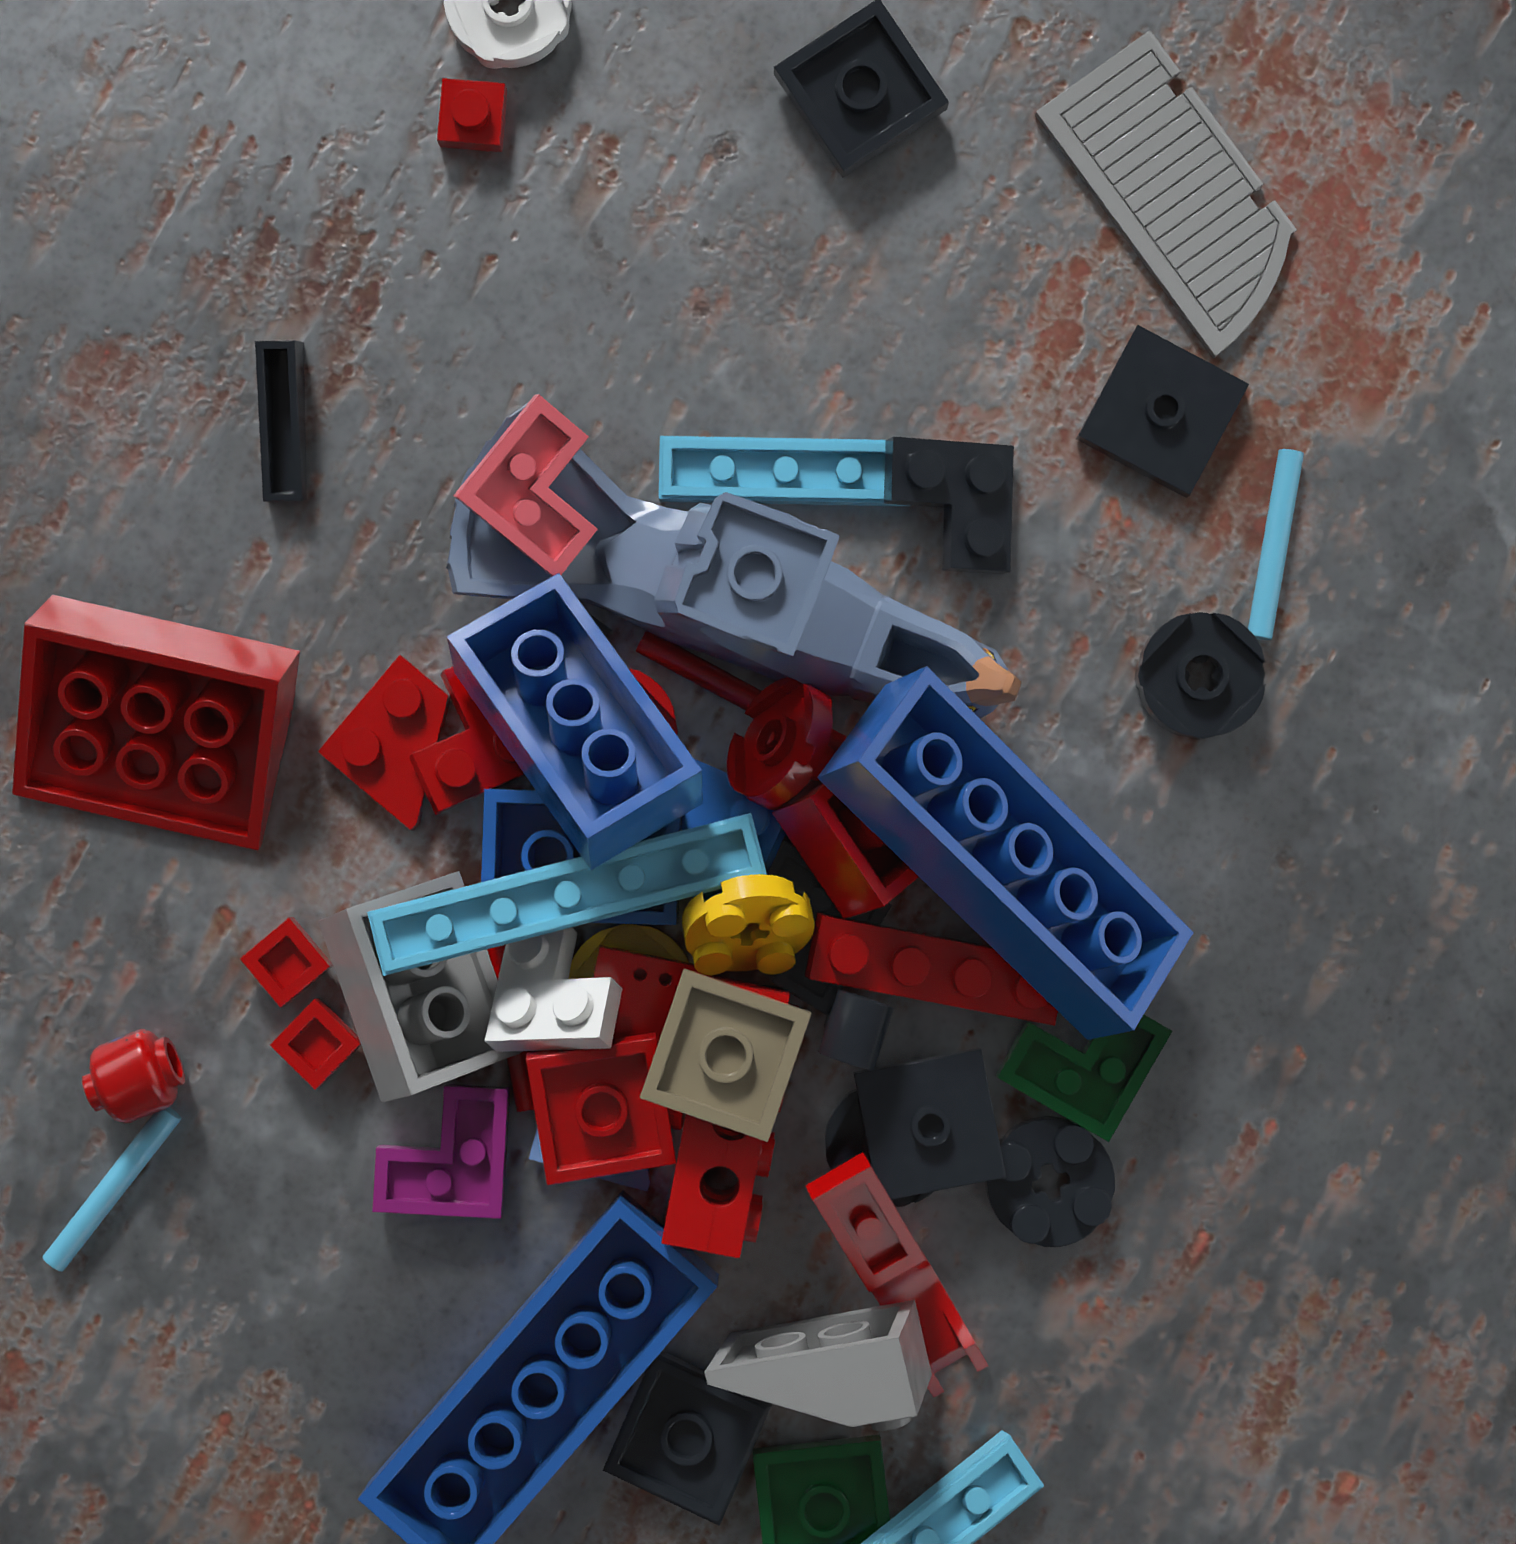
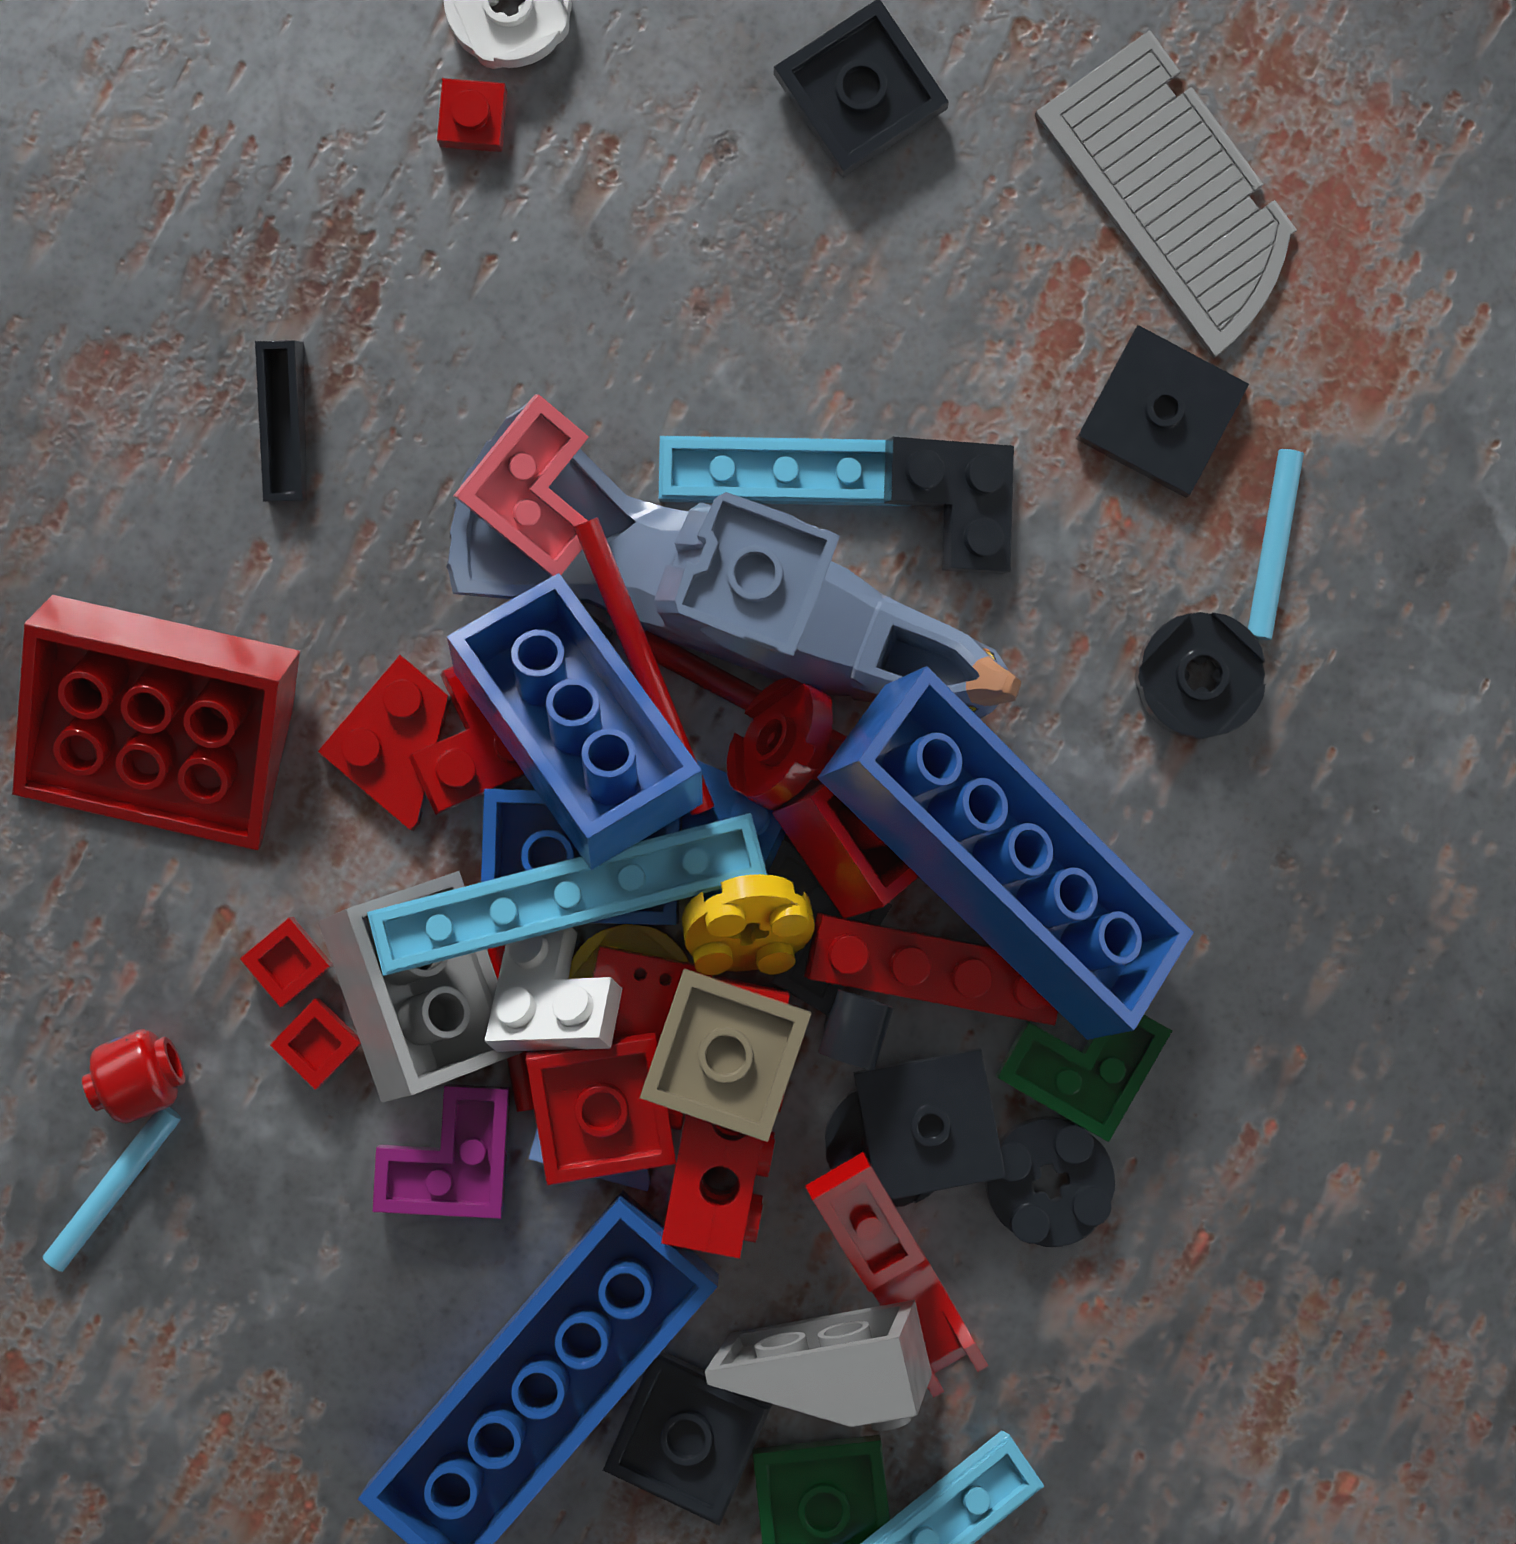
none -> red axle [574,517,715,815]

